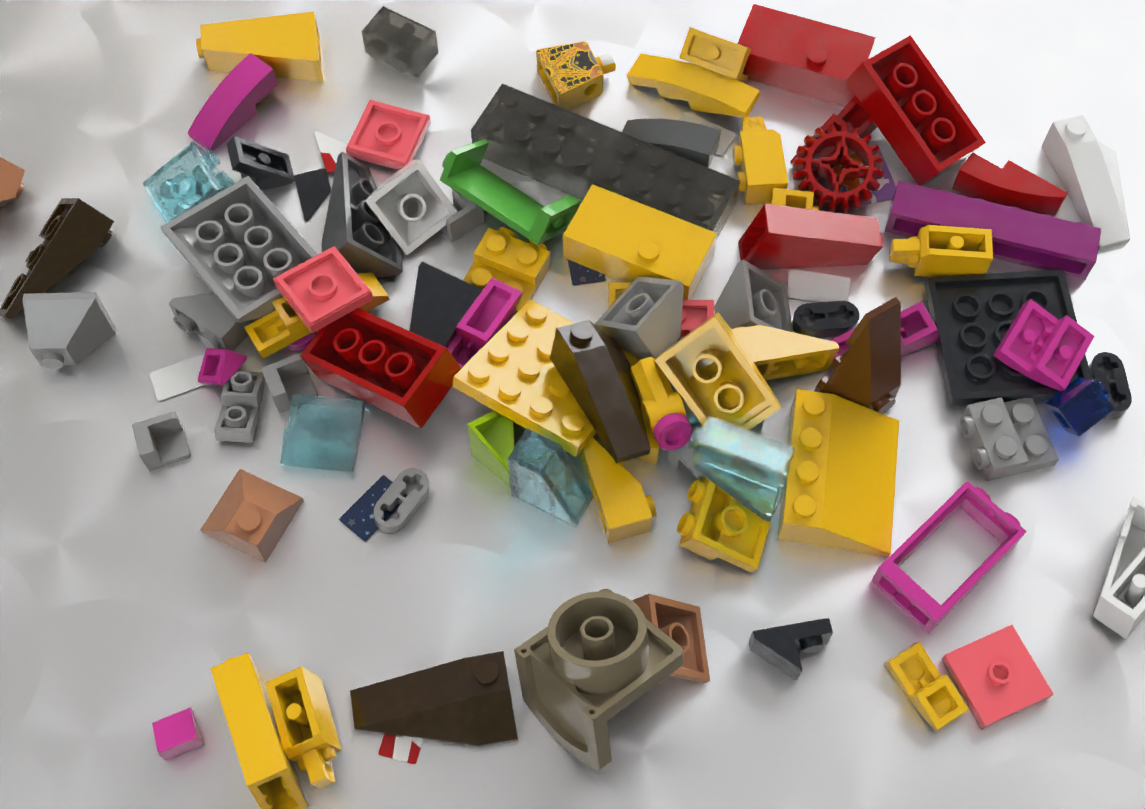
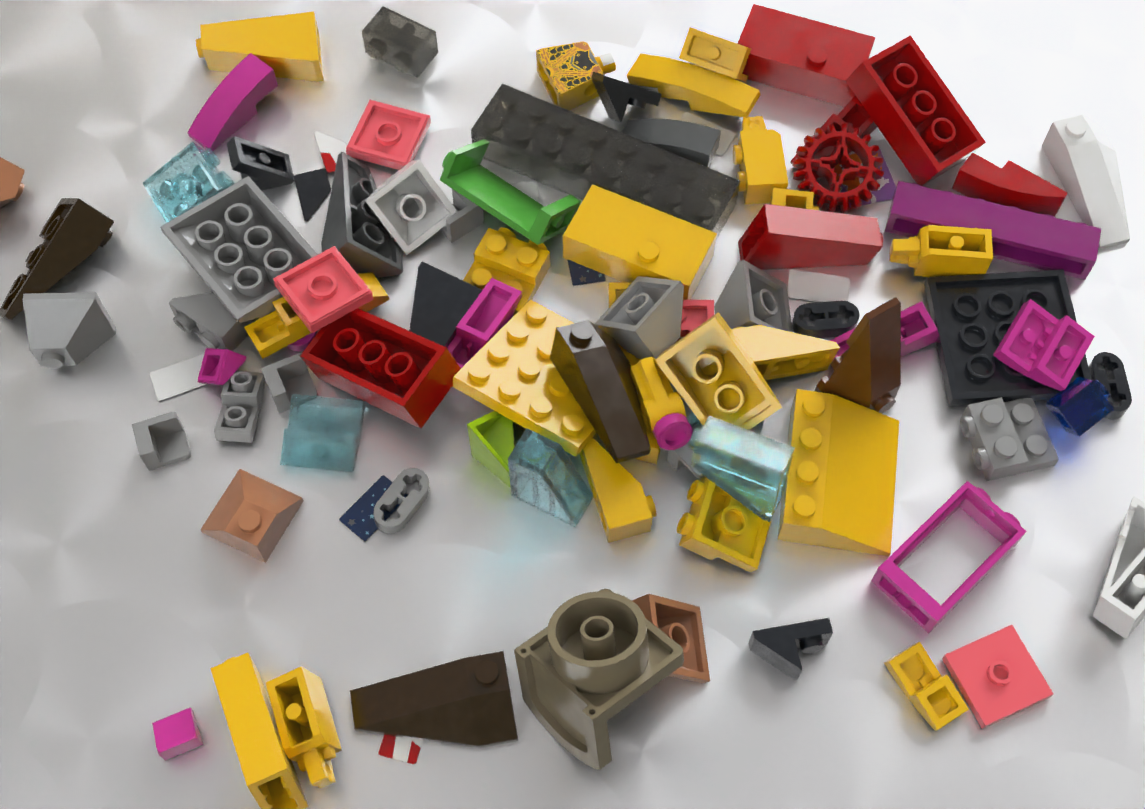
none -> black slope [591,72,662,122]

